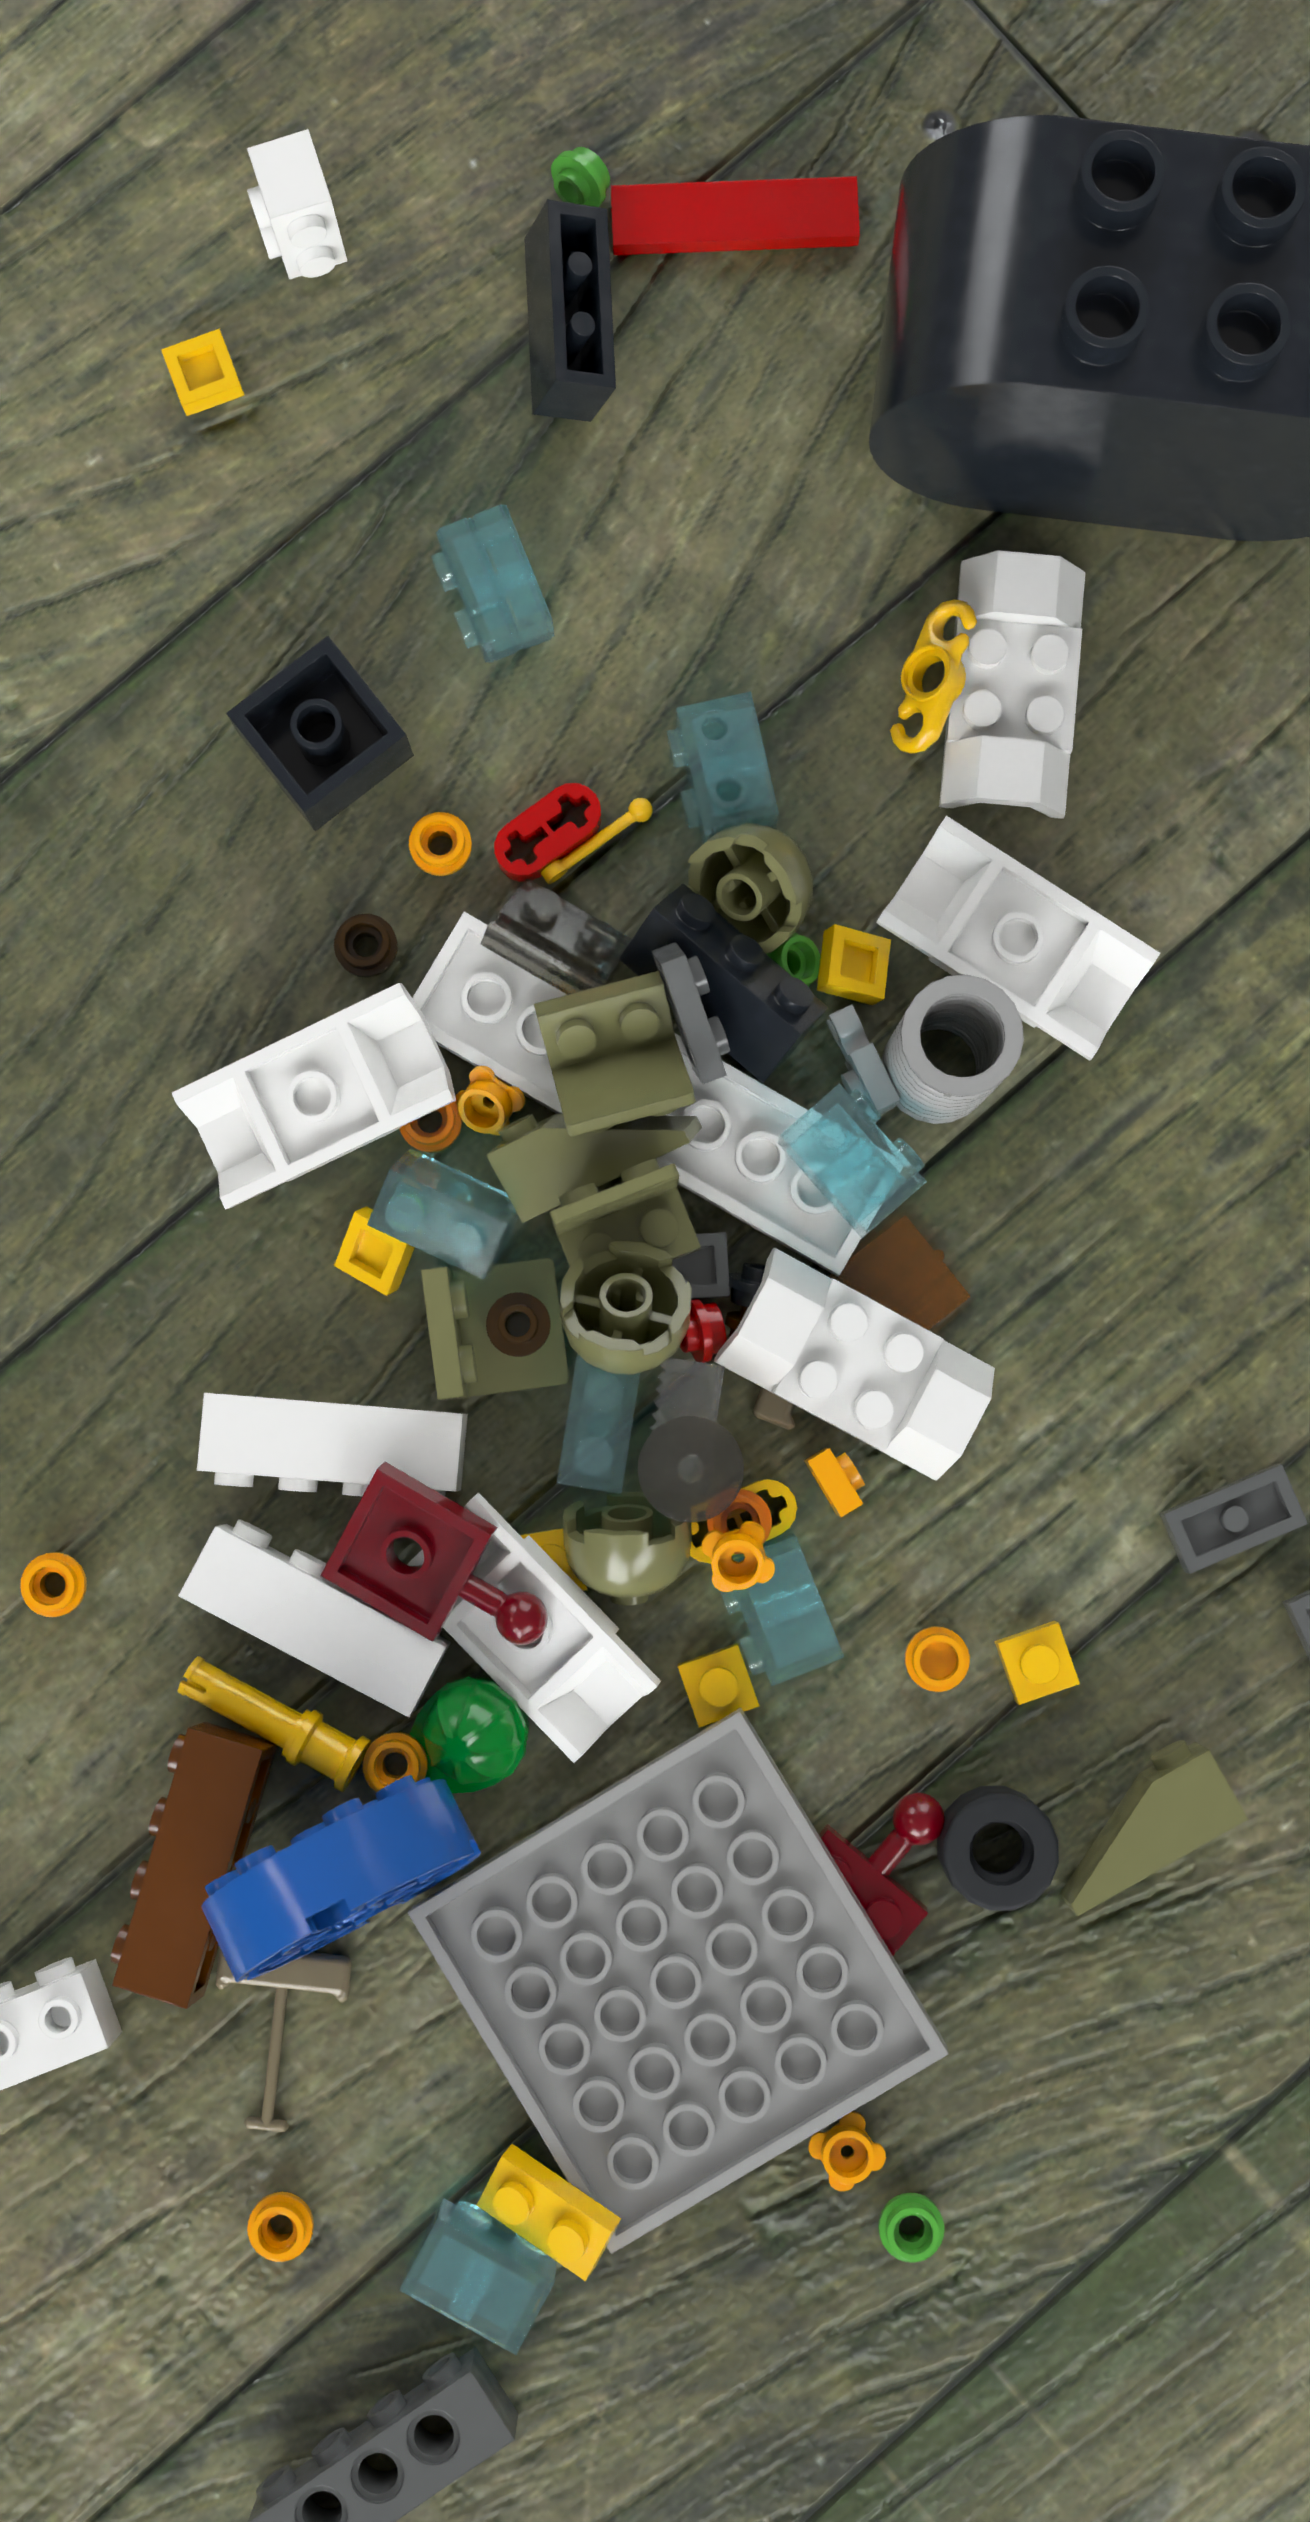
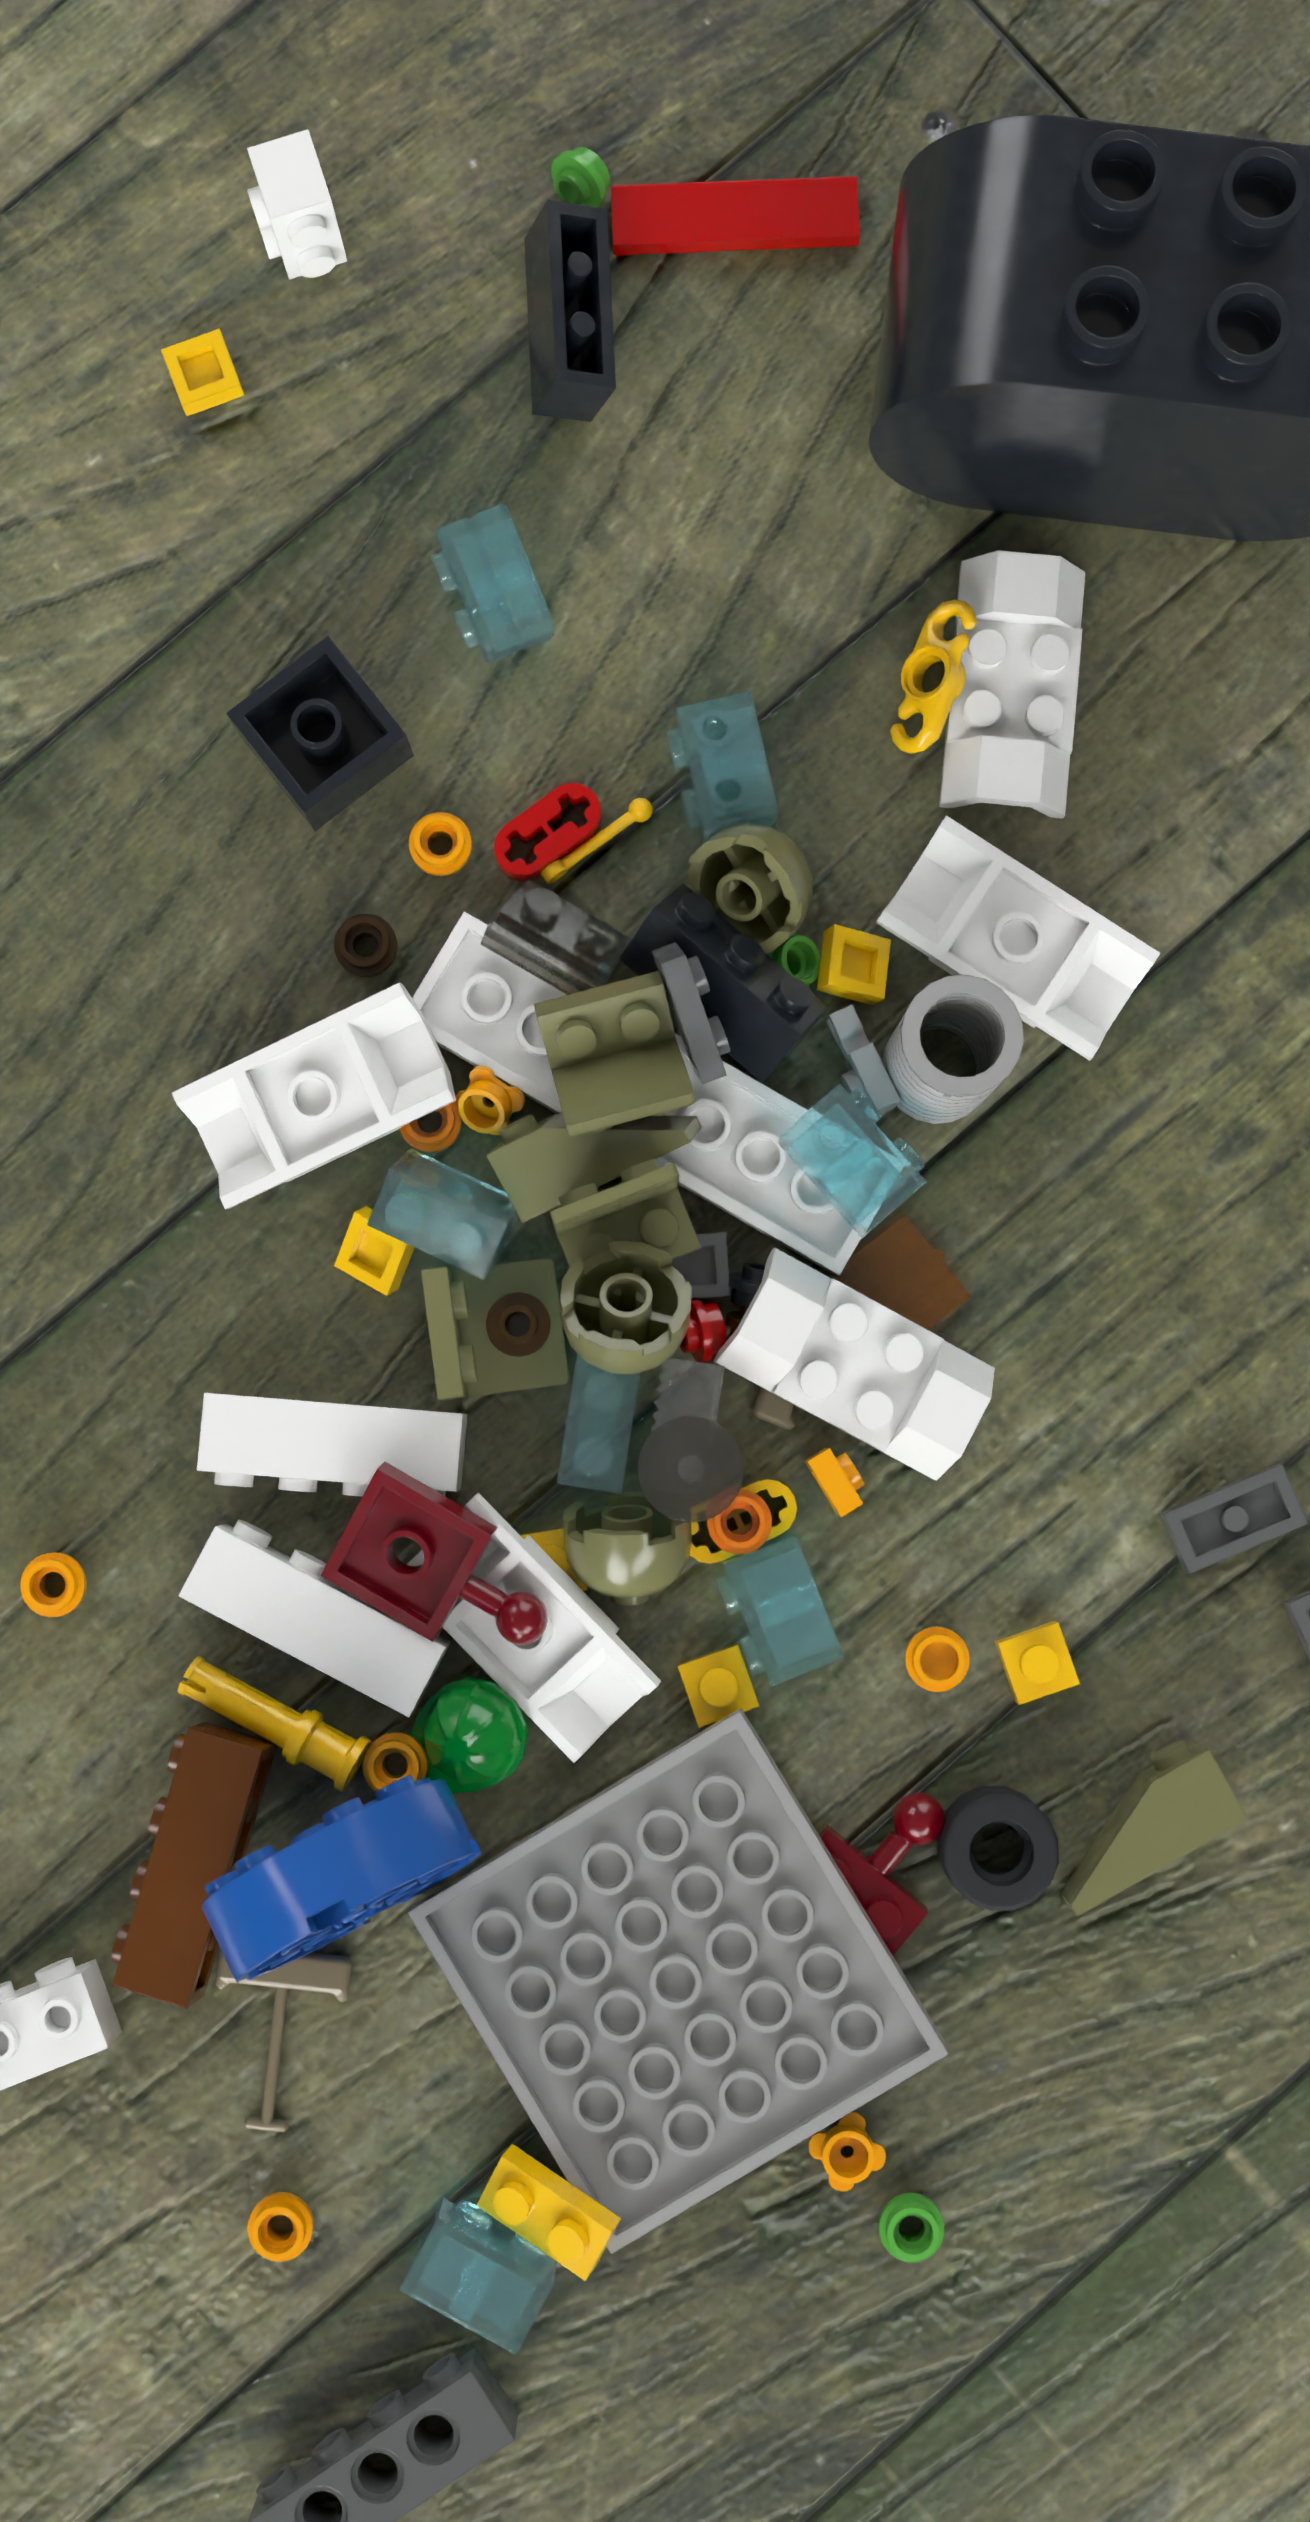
light orange plate [702,1521,775,1592] -> none

